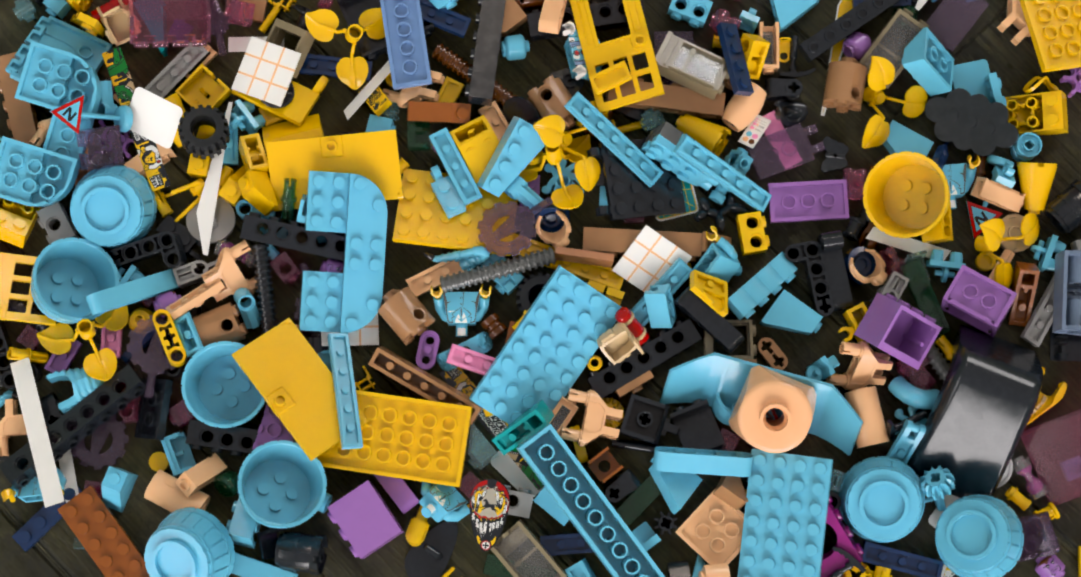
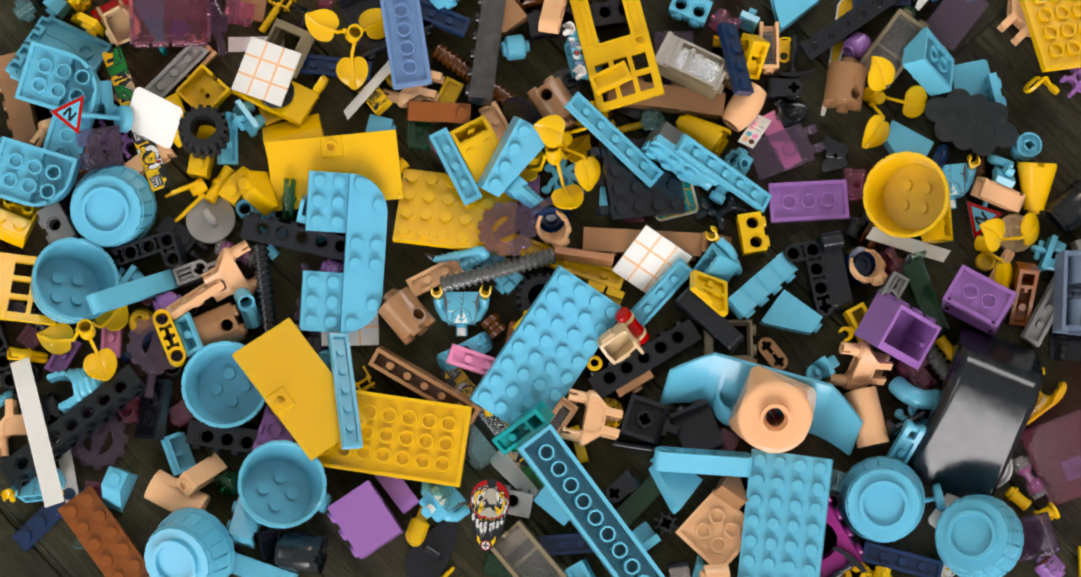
yellow pin [147,180,174,218] -> none
yellow tile [149,452,169,471] -> none
white sticker [196,102,233,256] -> none
yellow brick [238,133,269,173] -> none
clear pink brick [270,251,301,284] -> none
clear light blue plate [382,103,400,122] -> none
medium lavender plate [416,330,440,370] -> none
medium azure plate [430,165,466,219] -> none
clear pink plate [458,471,480,499] -> none
dark orange piece [586,446,624,484] -> none
medium azure hinge [644,284,677,328] -> none
medium azure gear [920,465,955,501] -> none
medium azure hips [926,249,966,283] -> none
yellow slope [1005,90,1069,136] -> none

